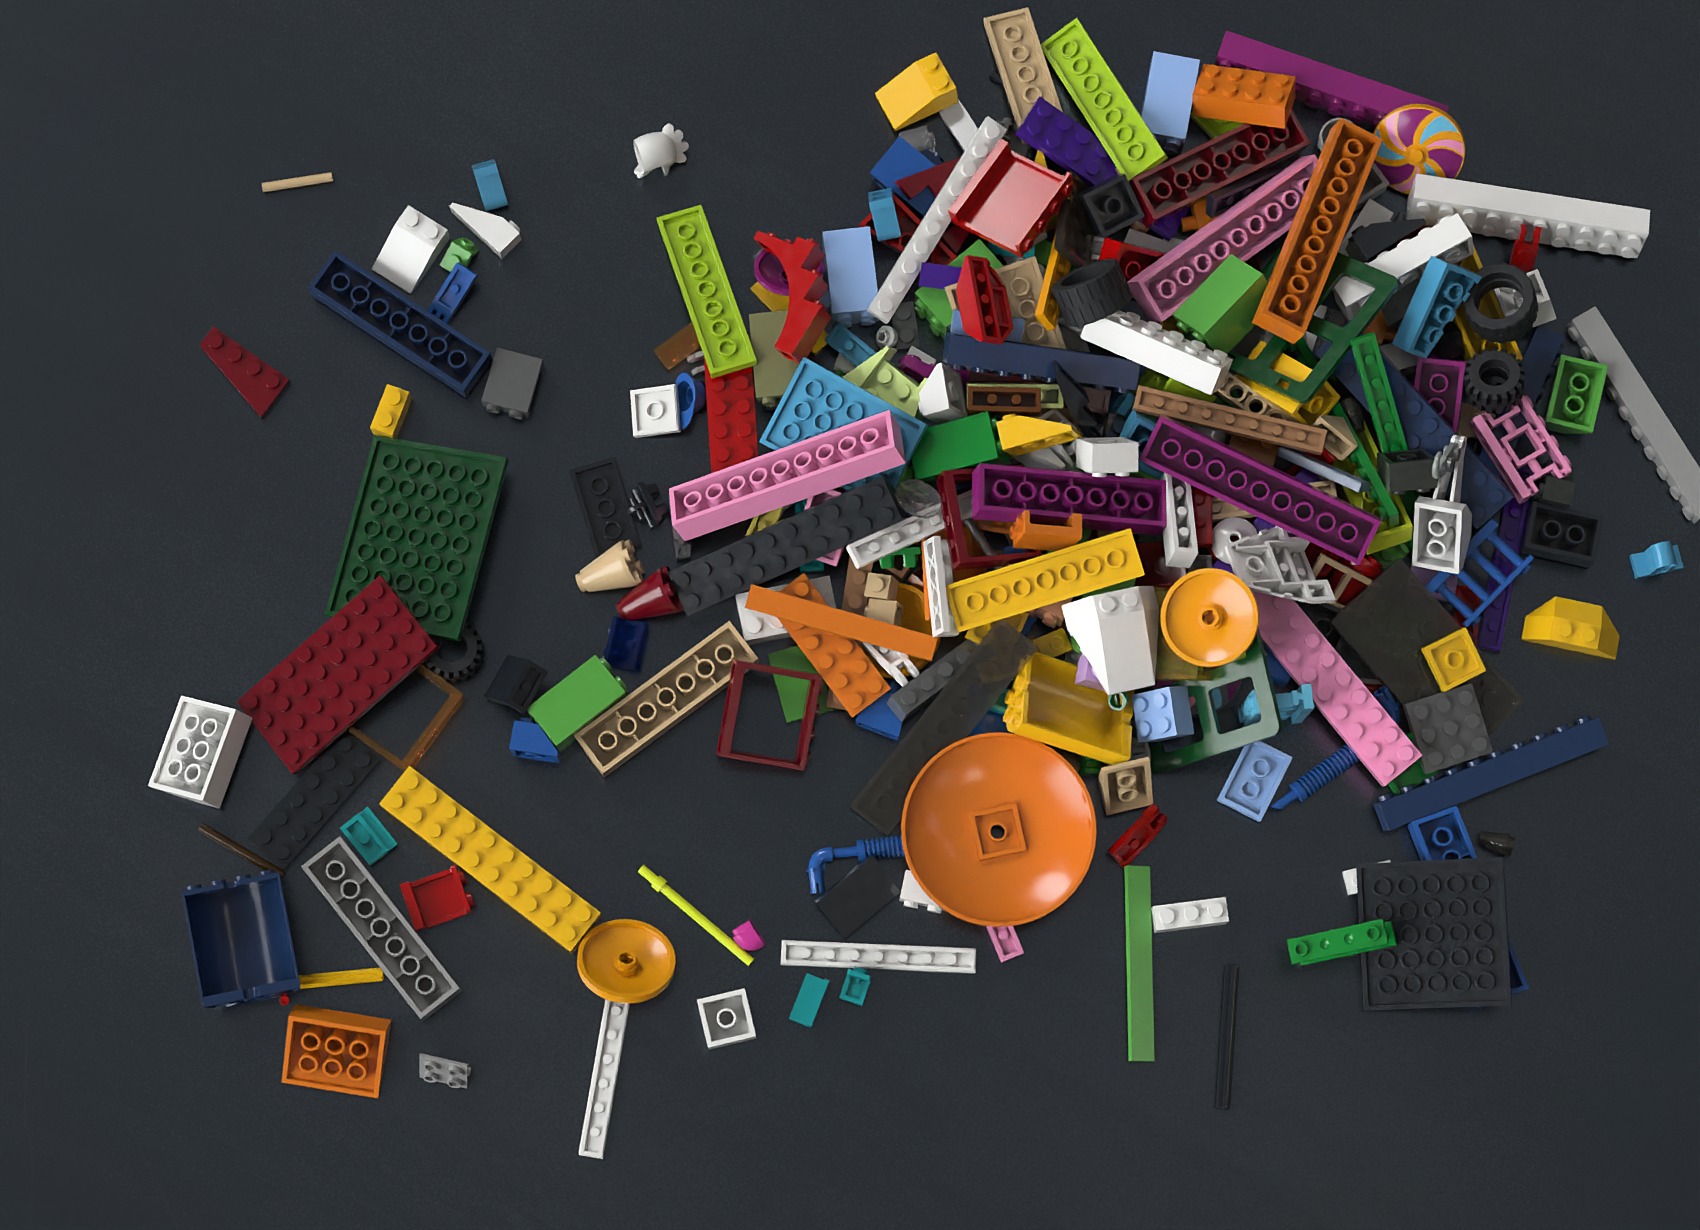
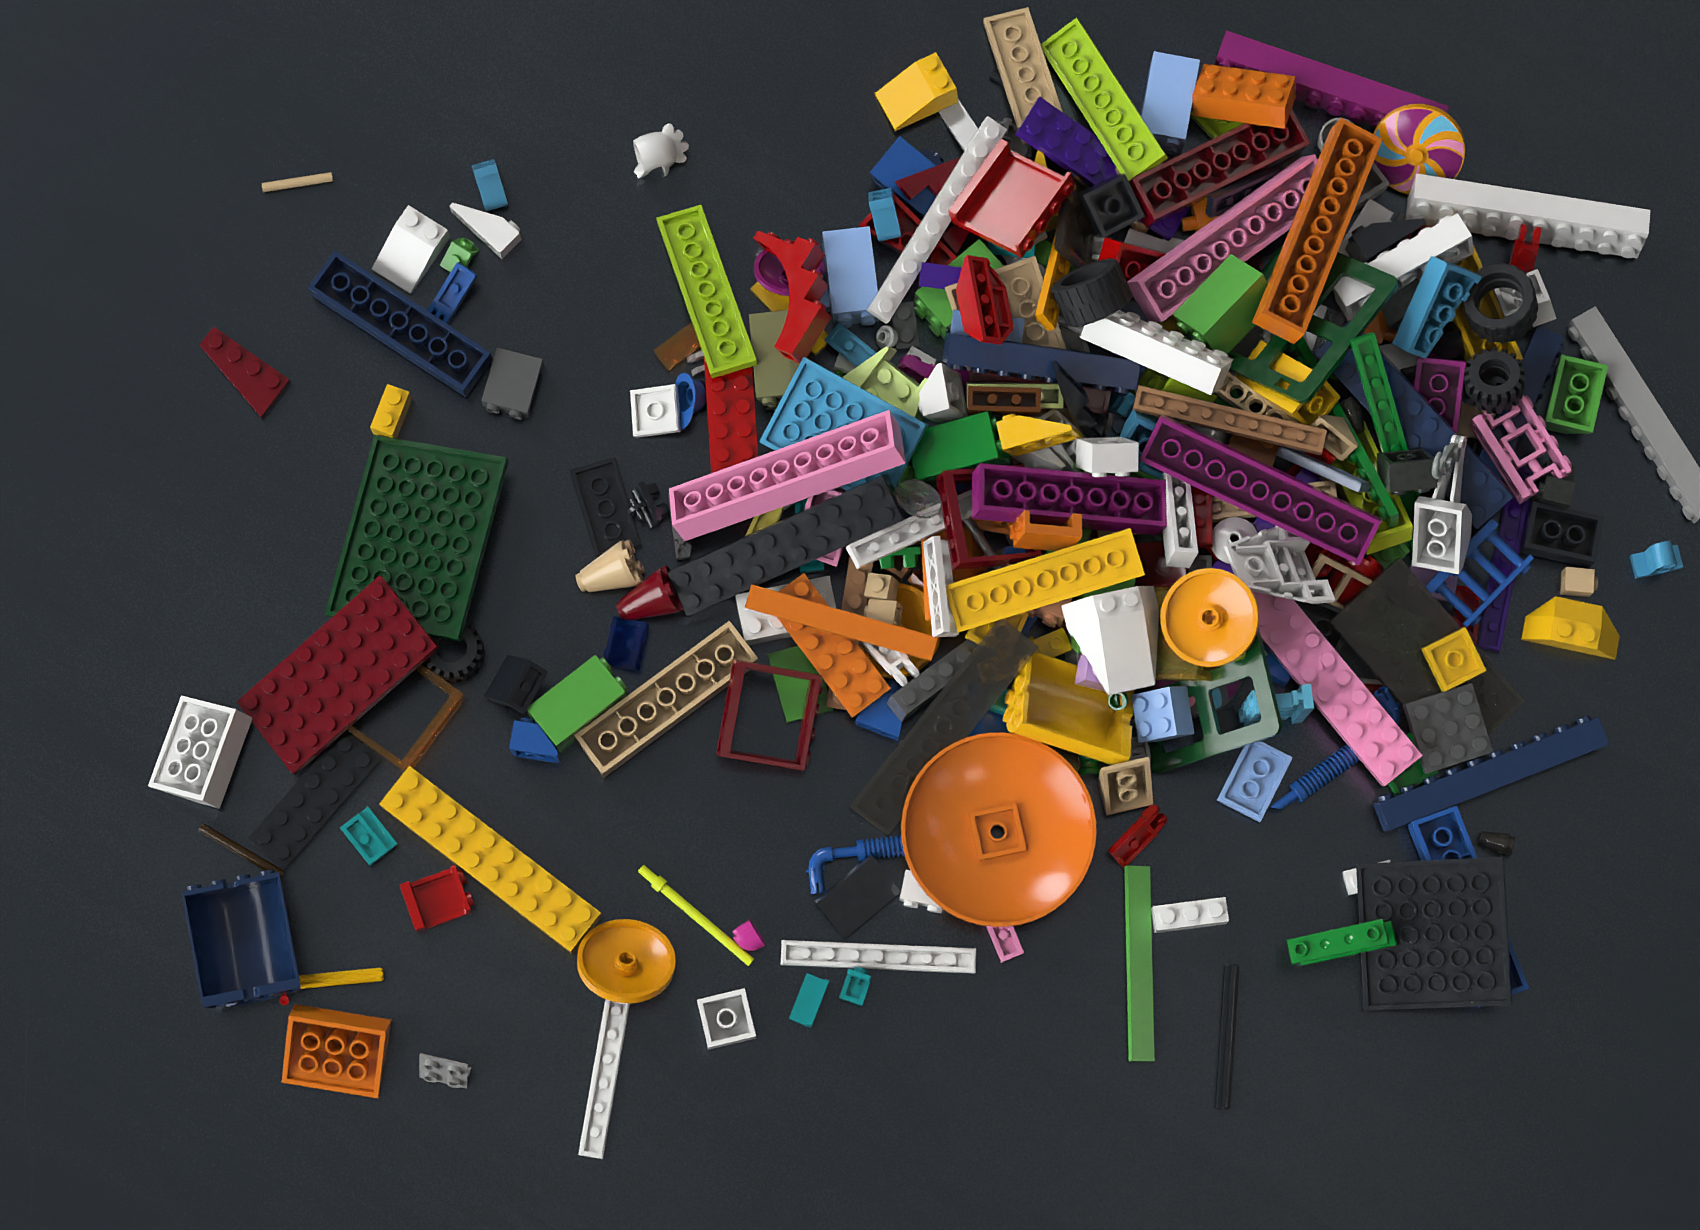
light grey brick [301,836,462,1021] -> none
clear brick [899,126,936,152] -> none
none -> tan brick [1560,567,1598,597]

